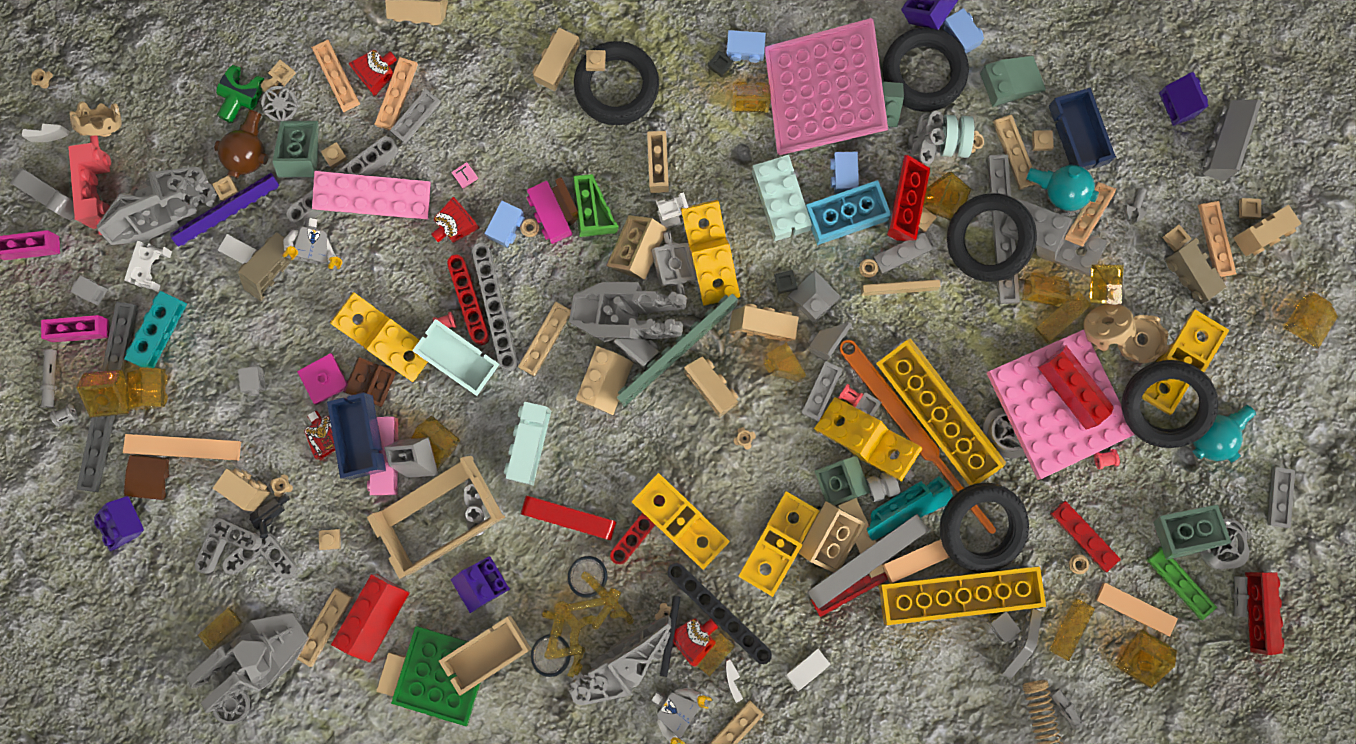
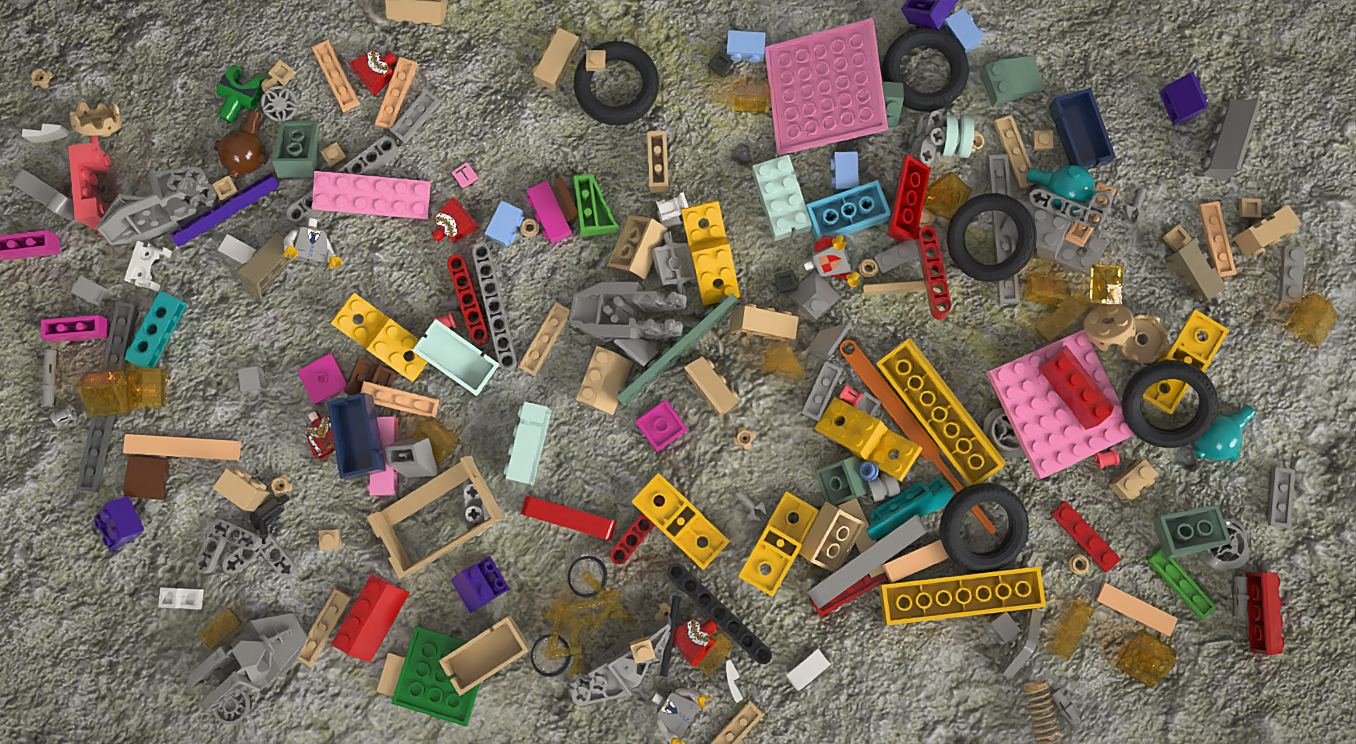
none -> white slope [158,587,204,609]
none -> light nougat tile [360,381,440,419]
none -> tan plate [629,636,655,664]
none -> dark pink plate [635,399,688,452]
none -> light grey bar [735,490,766,521]
none -> torso [803,233,860,287]
none -> medium blue plate [860,461,879,481]
none -> red beam [916,226,951,320]
none -> light grey beam [1029,186,1114,228]
none -> tan brick [1109,459,1159,500]
none -> light grey plate [1279,245,1305,305]

